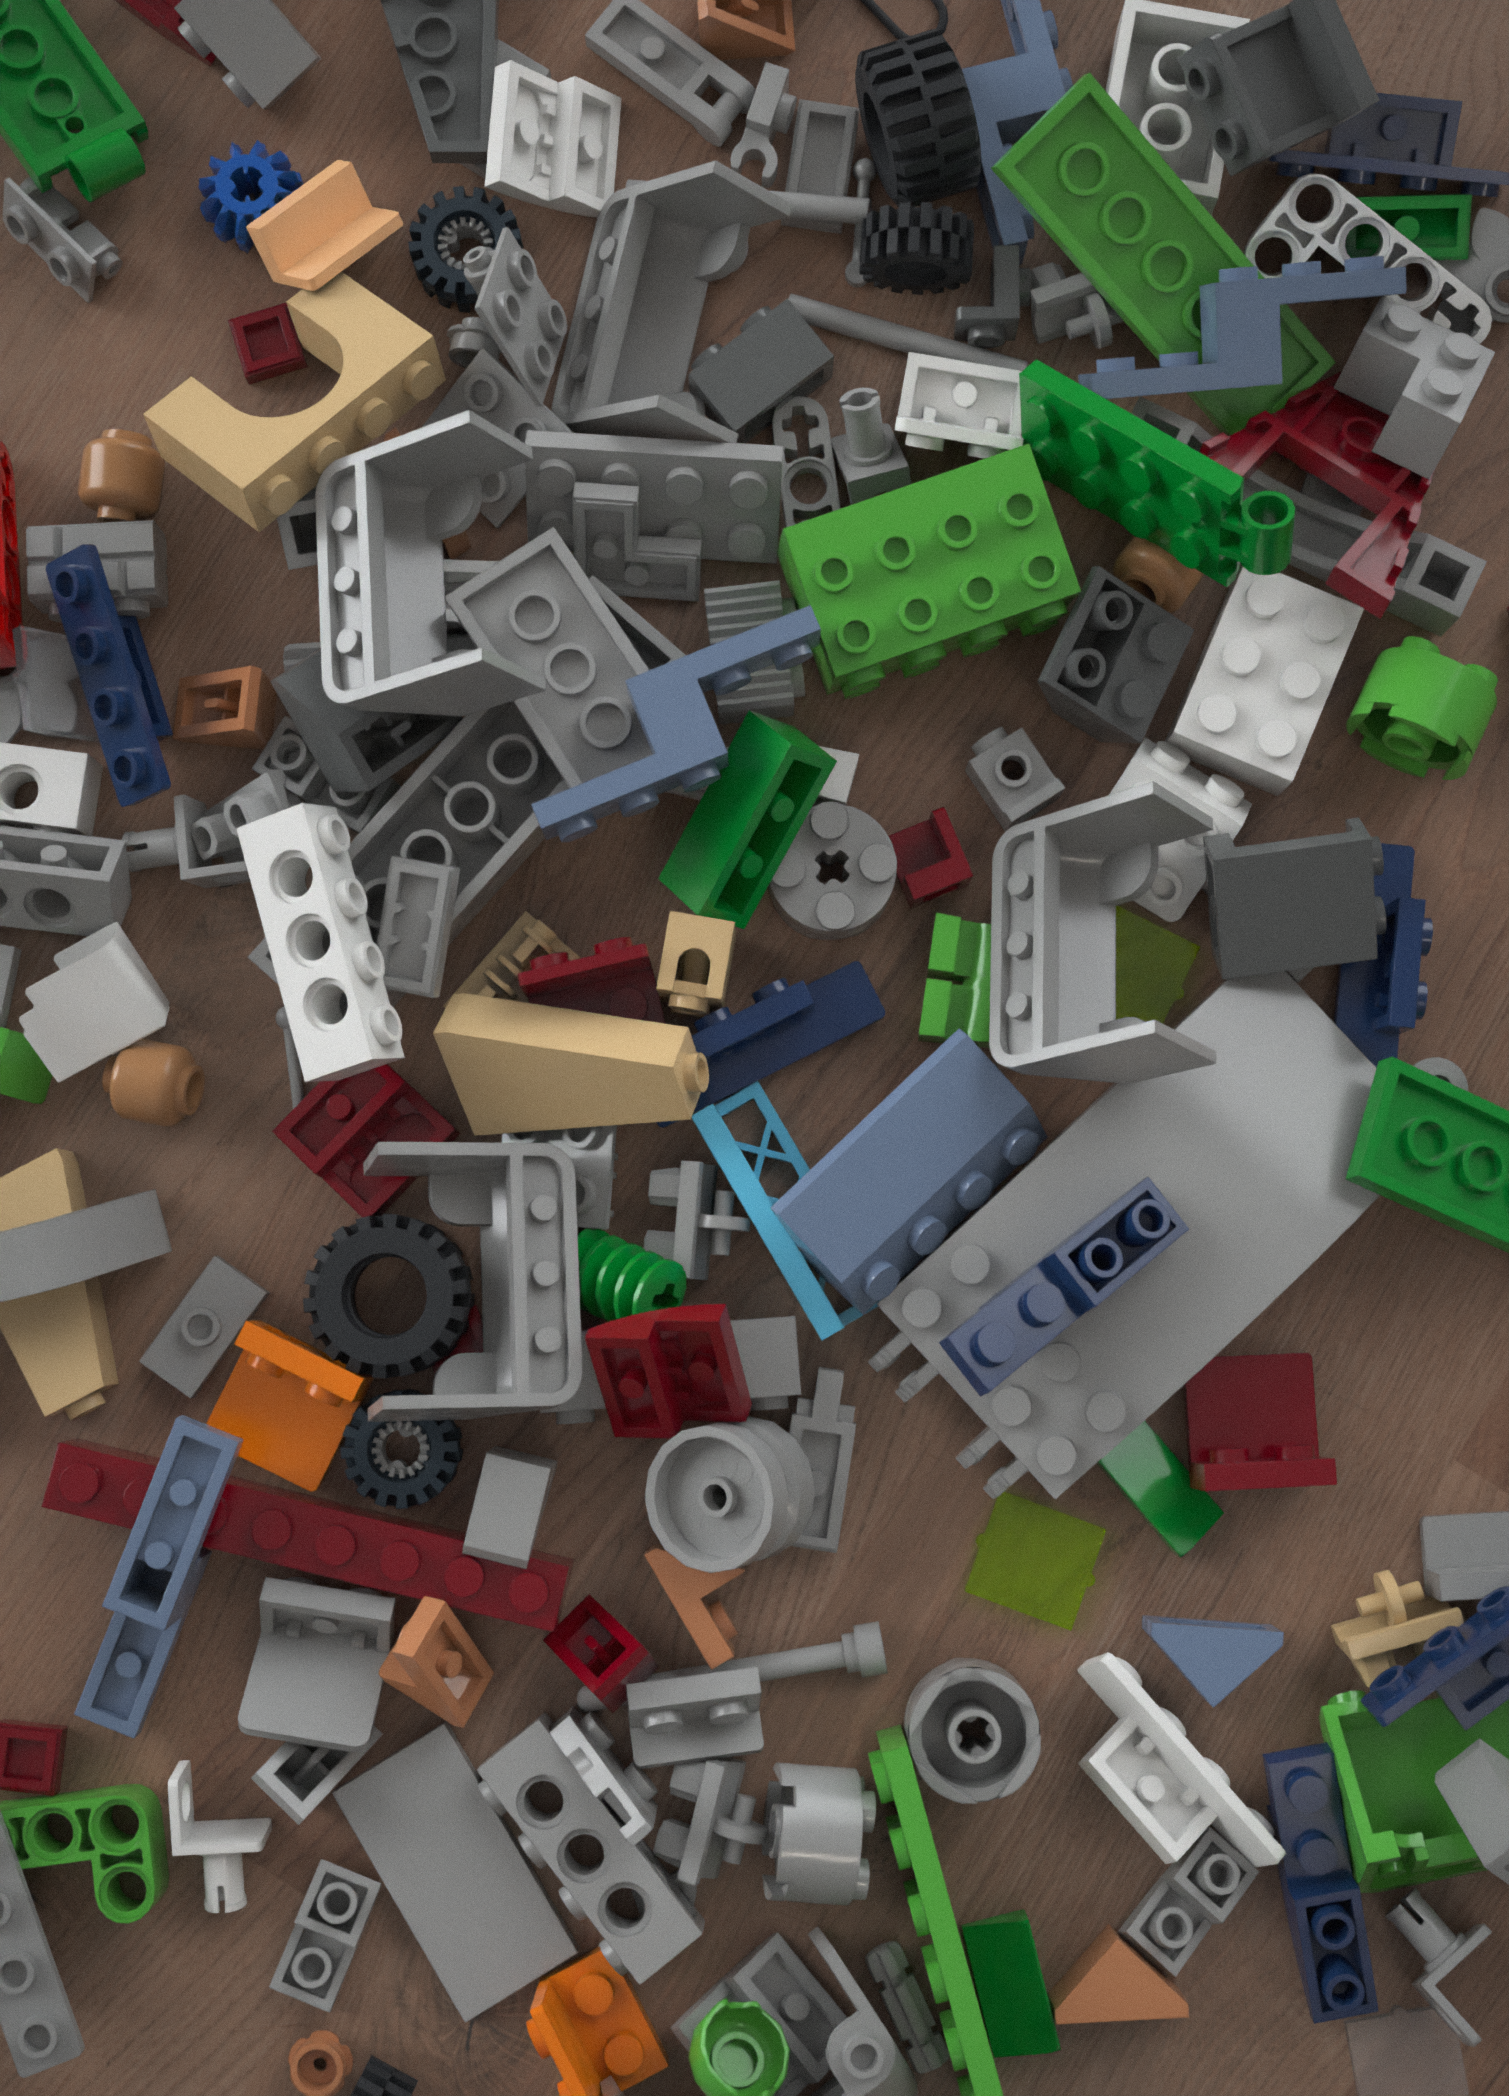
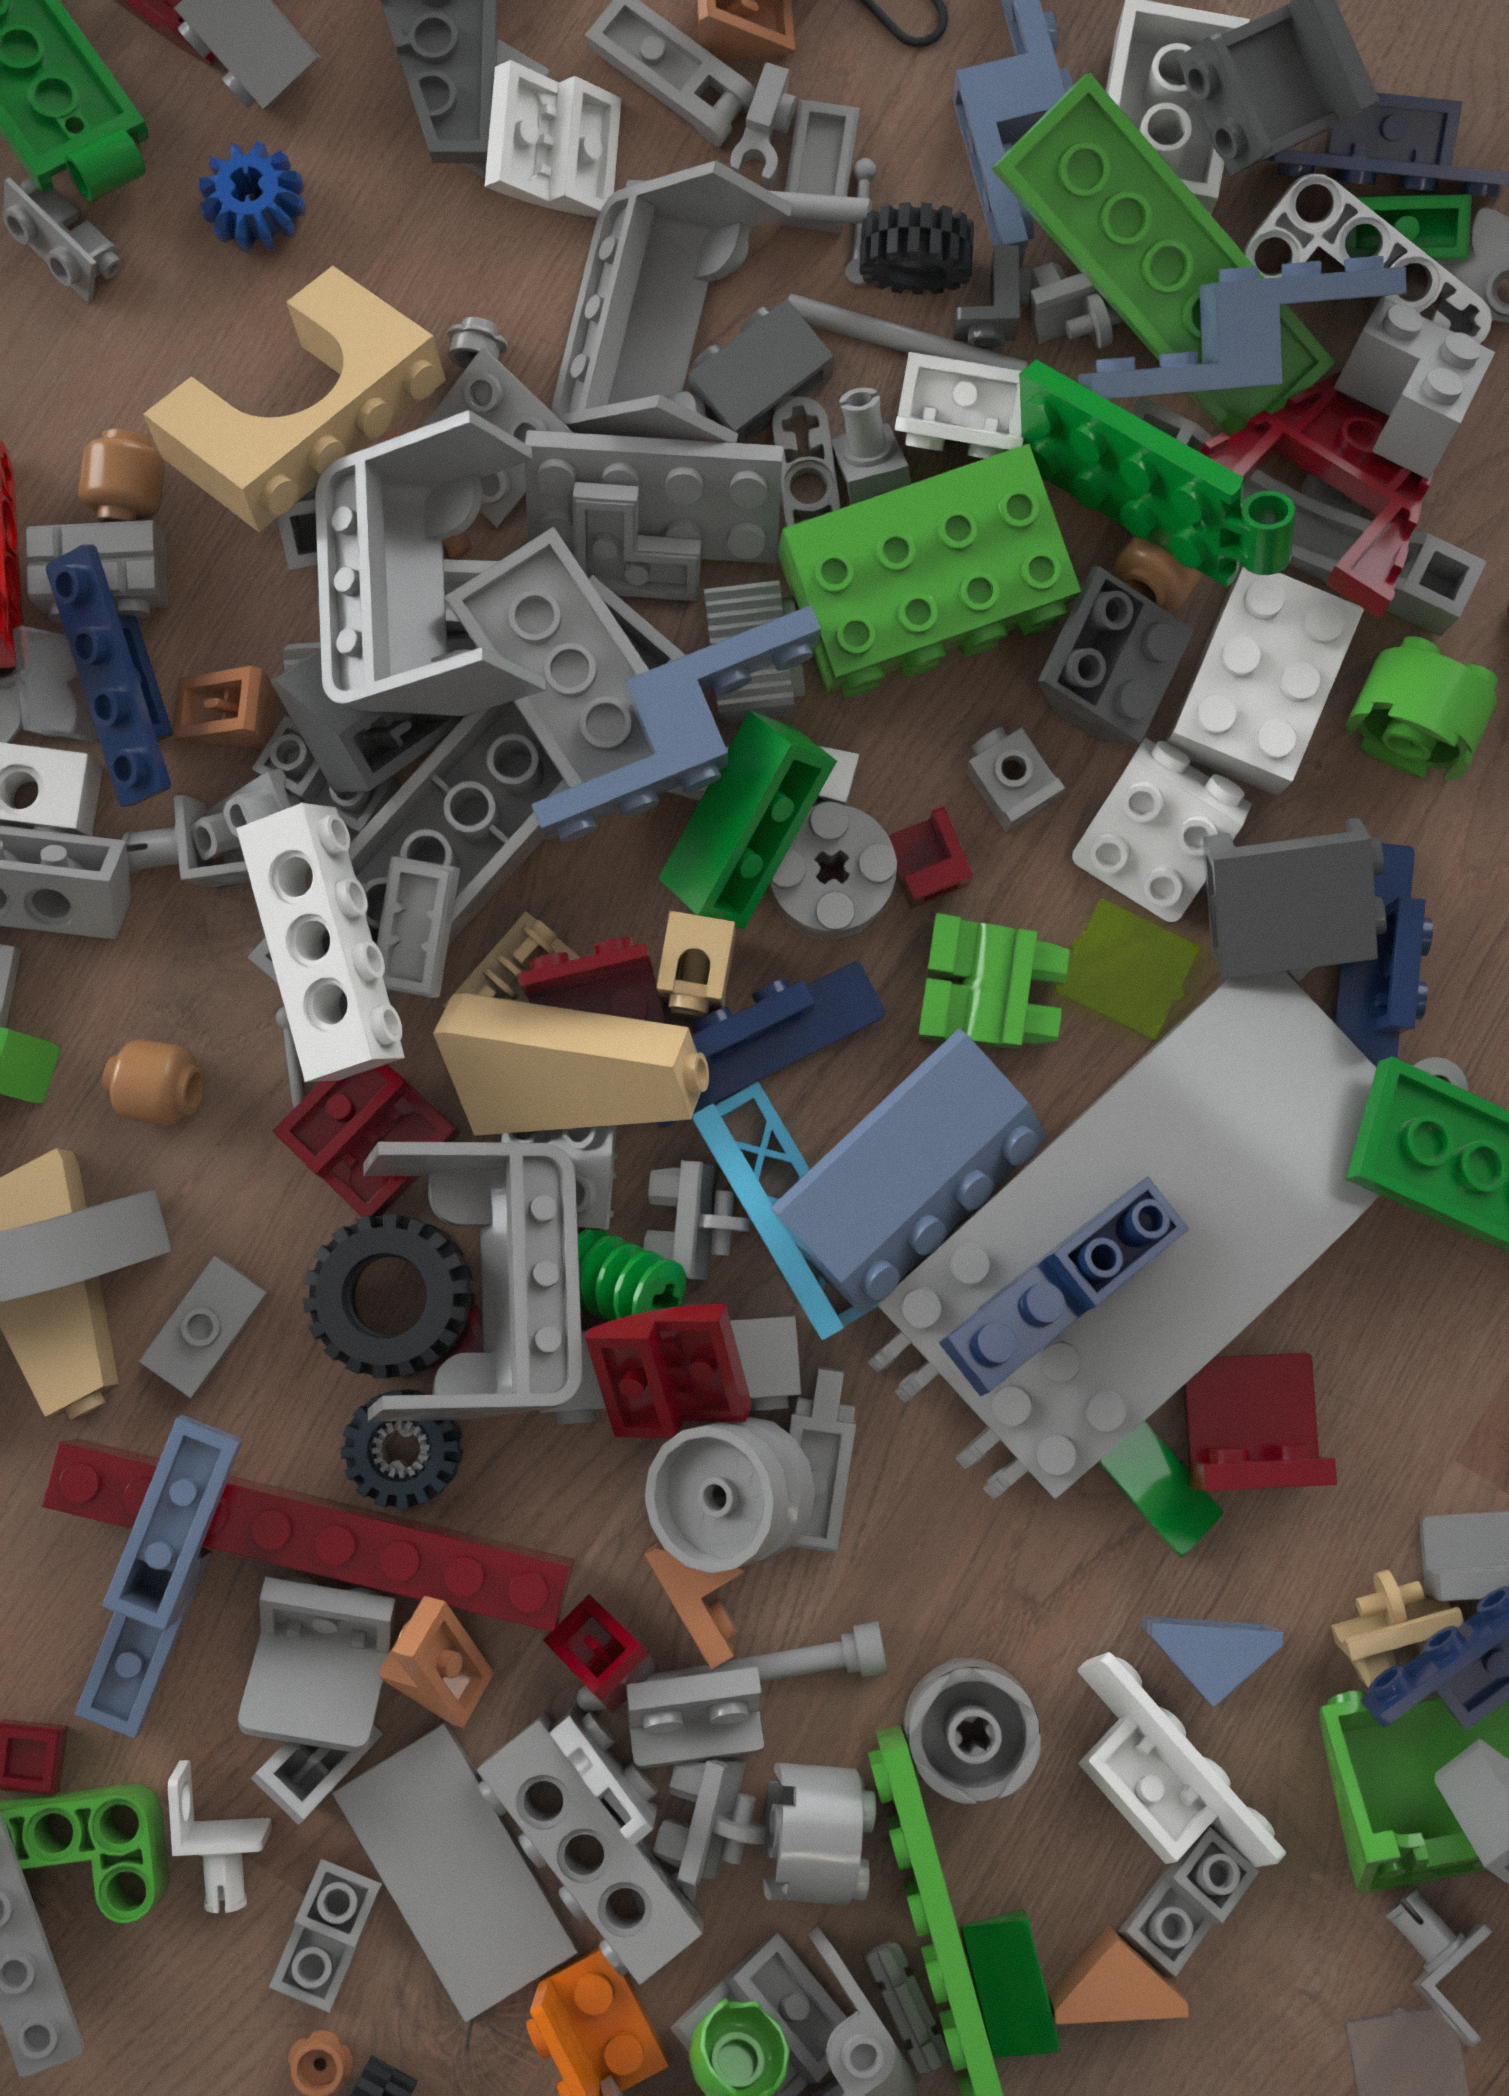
white piece [19,922,170,1083] -> none
orange bracket [206,1320,374,1492] -> none
dark red tile [228,303,308,385] -> none
light nougat panel [246,160,404,291] -> none
black bush [408,186,524,313] -> none
light grey slope [462,1446,558,1569] -> none
light grey hinge [463,227,568,407] -> none
black tyre [855,29,981,207] -> none
clear neon green piece [964,1491,1107,1631] -> none
light grey windscreen [989,781,1216,1084] -> none
dark blue slope [1262,1742,1379,2024] -> none

